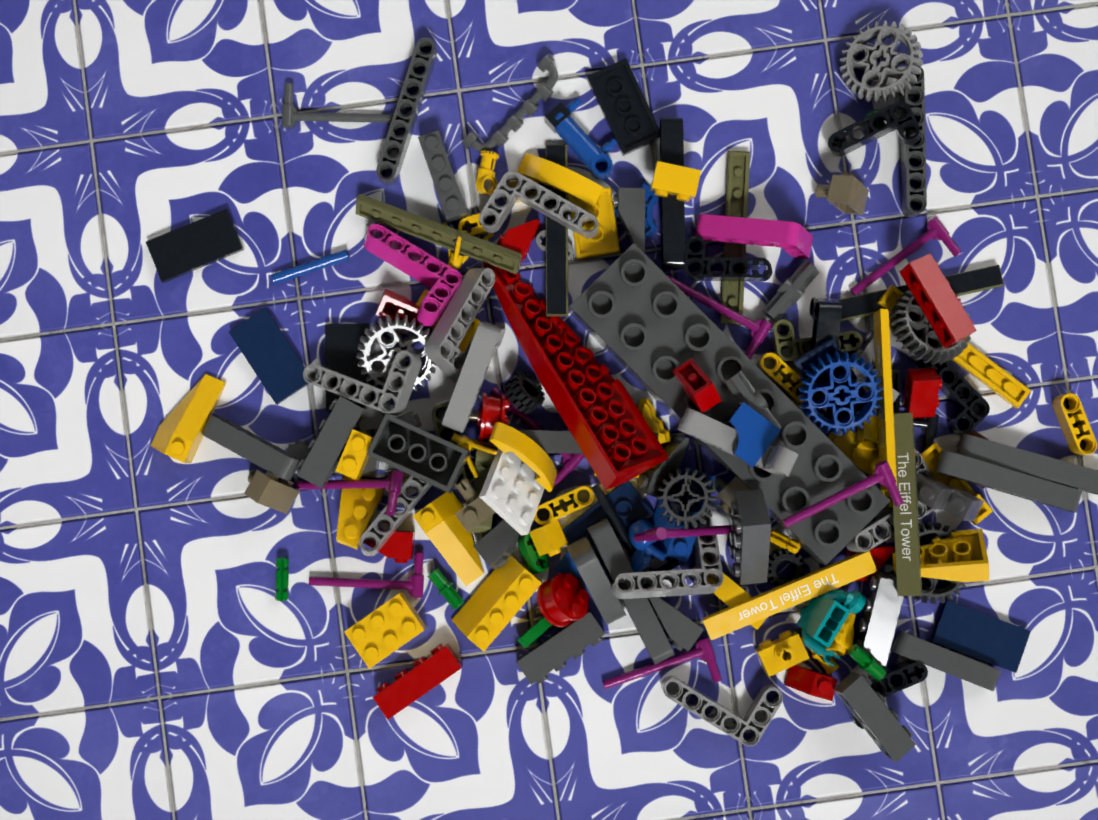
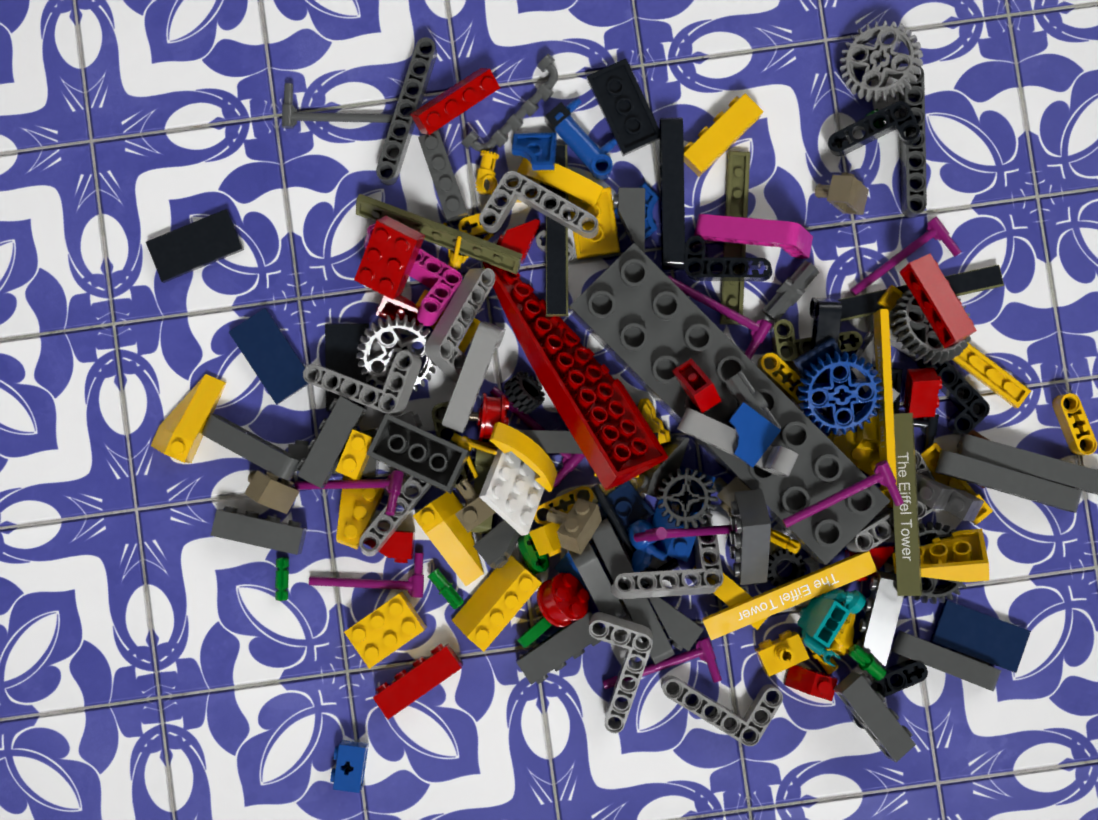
blue piece [271,249,350,285] -> none
yellow brick [650,161,701,202] -> none
none -> dark grey brick [210,506,307,555]
none -> blue brick [330,740,369,793]
none -> red brick [354,216,425,300]
none -> red brick [410,68,500,135]
none -> blue tile [512,132,557,170]
none -> dark tan brick [546,498,602,555]
none -> light grey beam [589,612,653,733]
none -> yellow brick [684,93,764,177]

